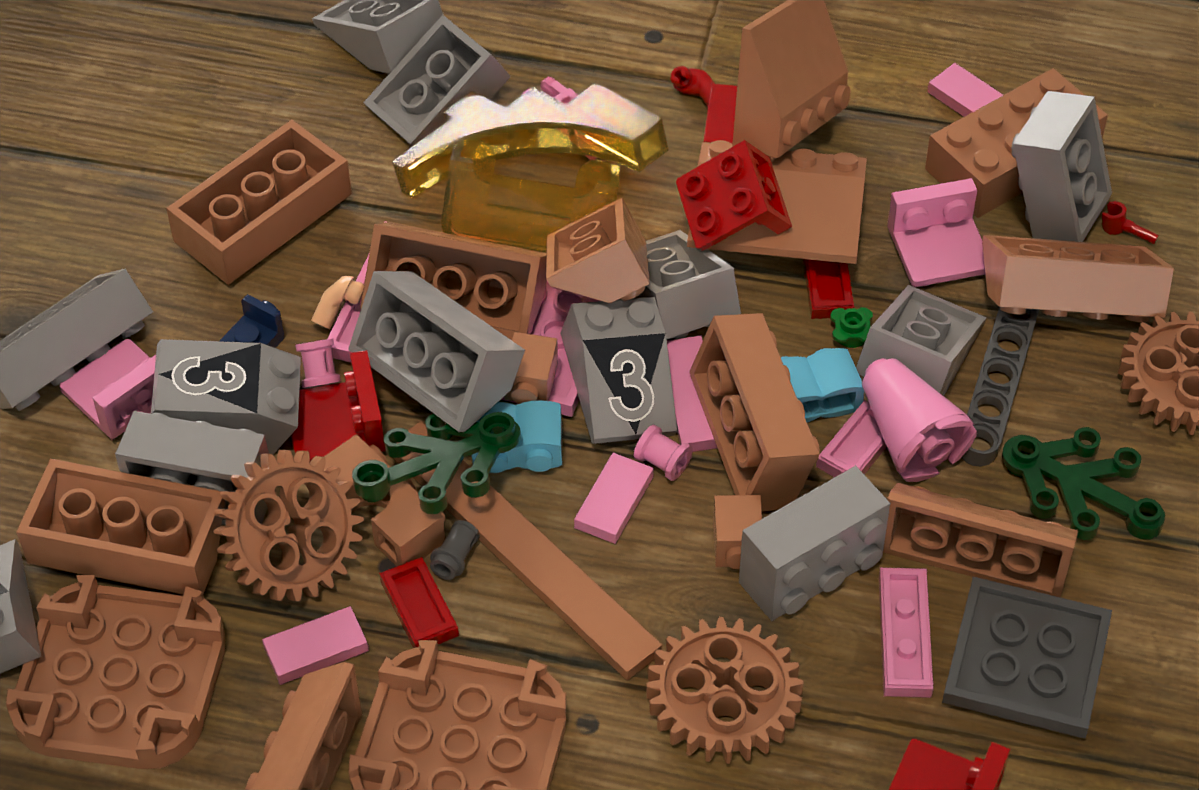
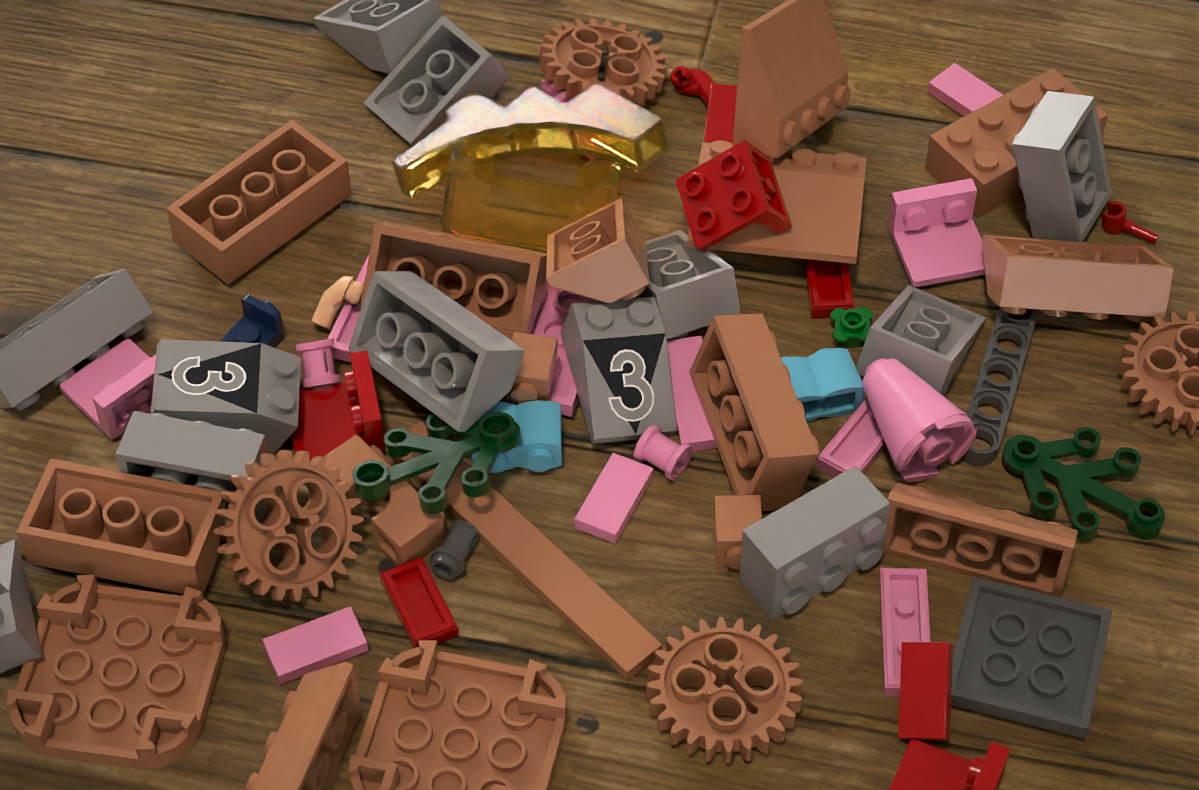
none -> nougat gear [538,18,667,111]
none -> red tile [898,642,953,741]

